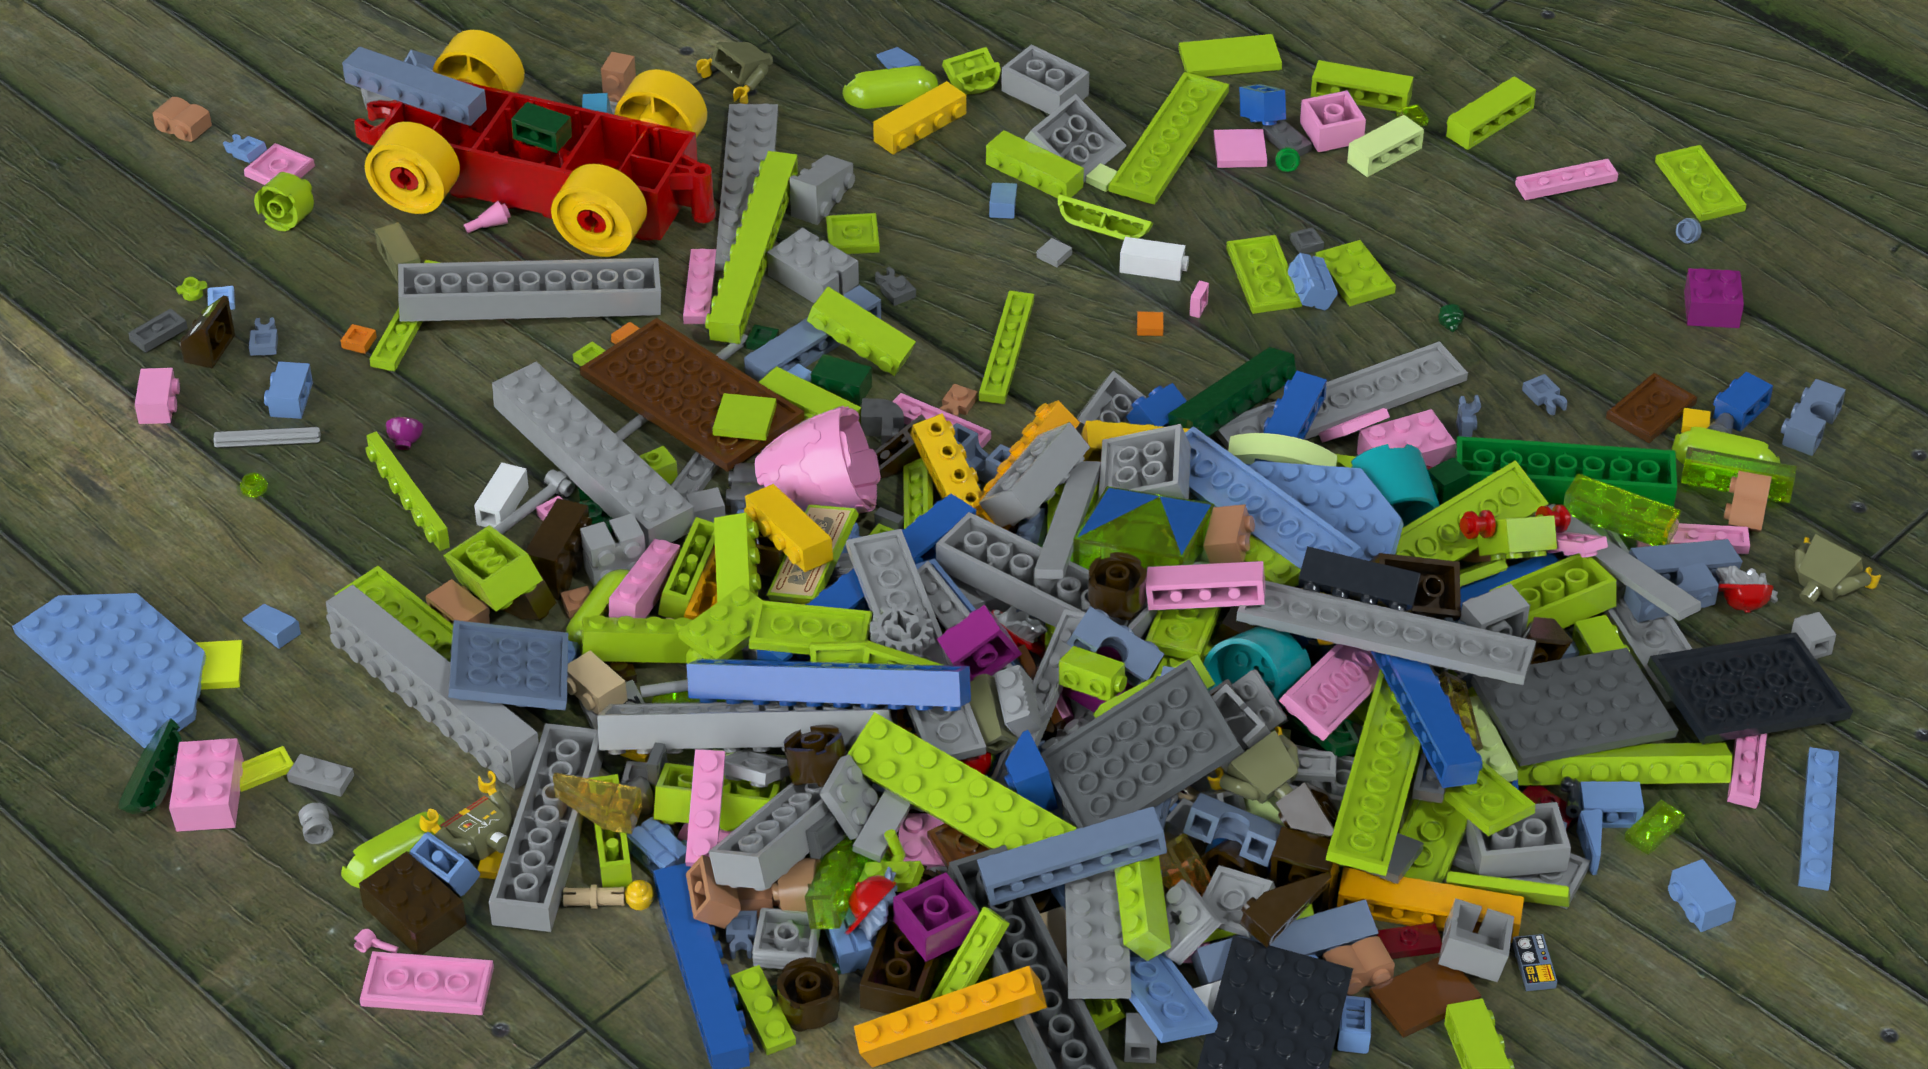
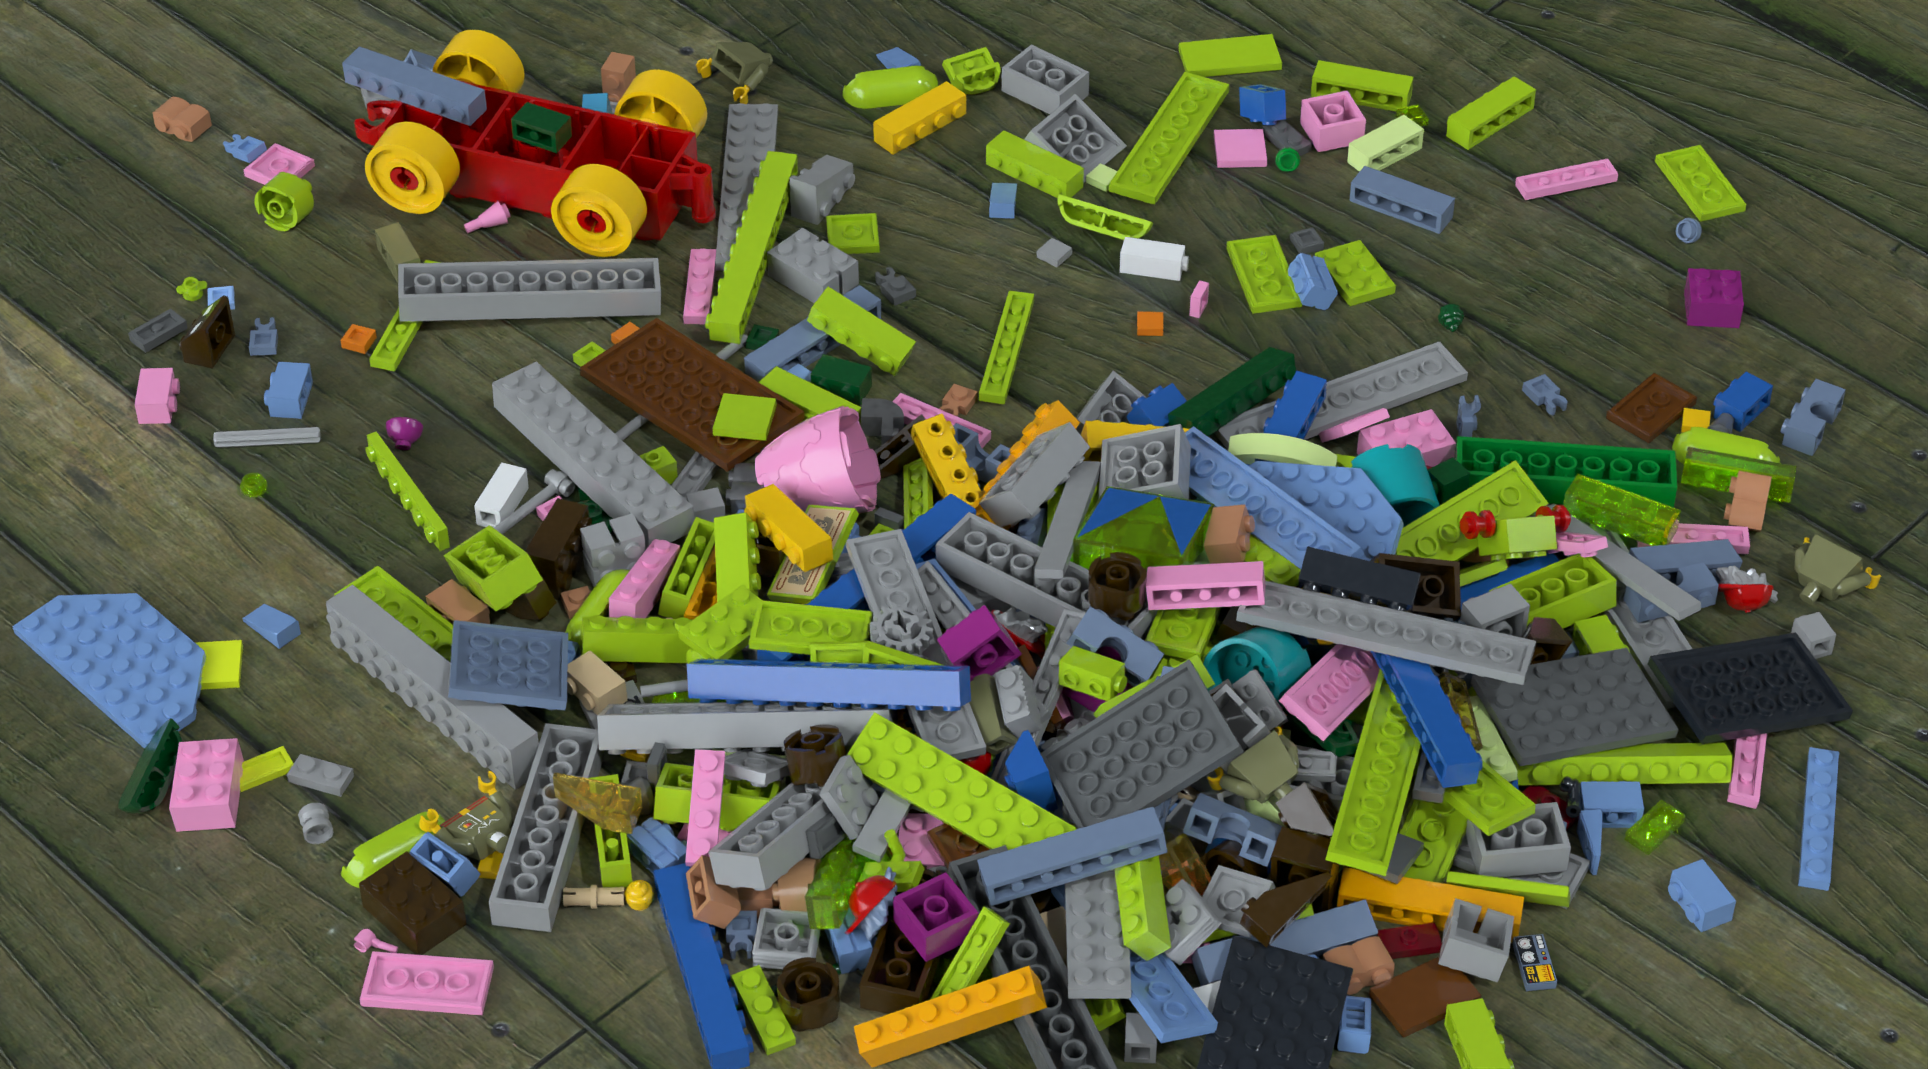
none -> sand blue brick [1350,166,1455,234]

